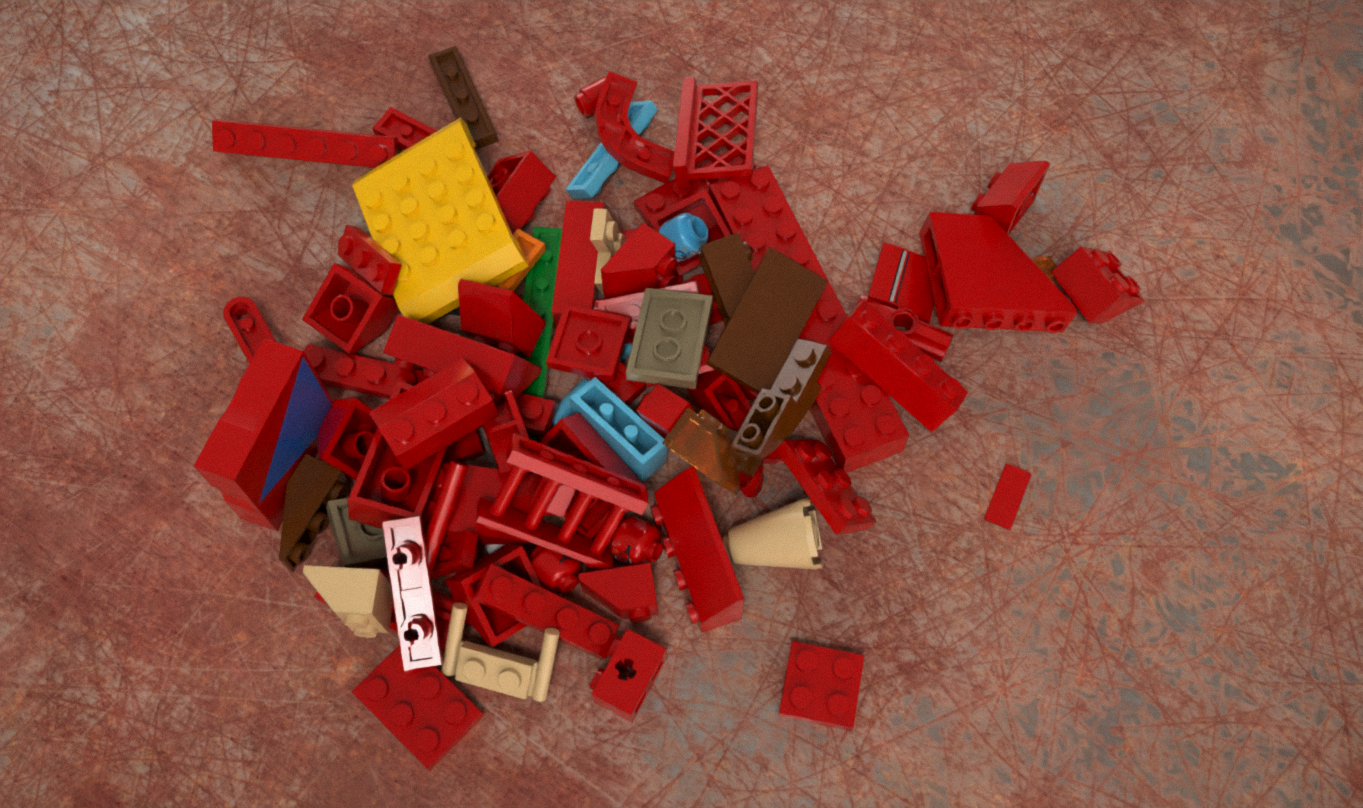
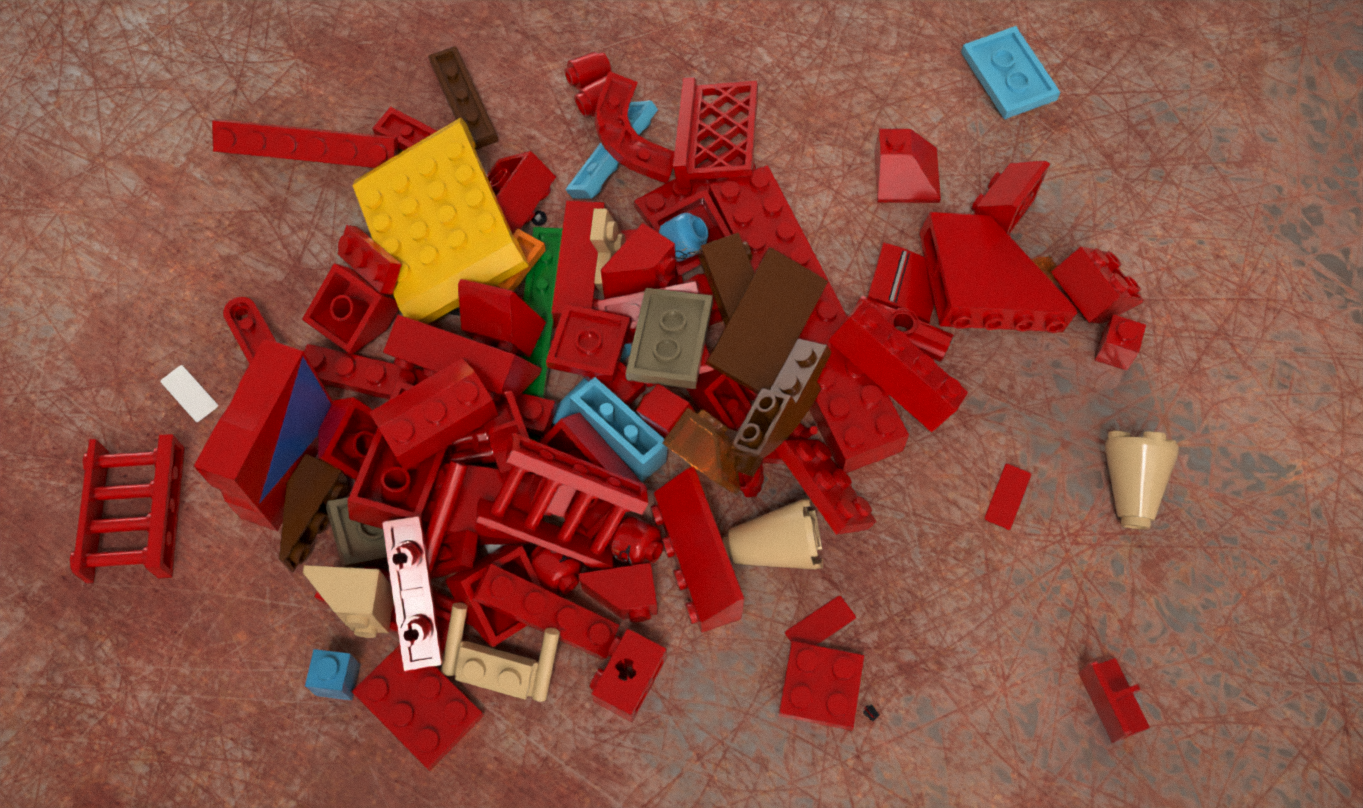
none -> red fence [70,434,185,583]
none -> white sticker [161,365,218,422]
none -> dark azure brick [305,649,360,701]
none -> red piece [445,426,495,465]
none -> black piece [531,211,547,226]
none -> red brick [564,51,611,90]
none -> red sticker [785,596,856,645]
none -> red hand [788,422,818,440]
none -> black piece [863,704,880,722]
none -> red slope [875,128,941,203]
none -> medium azure plate [961,26,1061,120]
none -> red panel [1078,658,1150,743]
none -> red brick [1094,314,1146,371]
none -> tan cone [1105,431,1179,530]

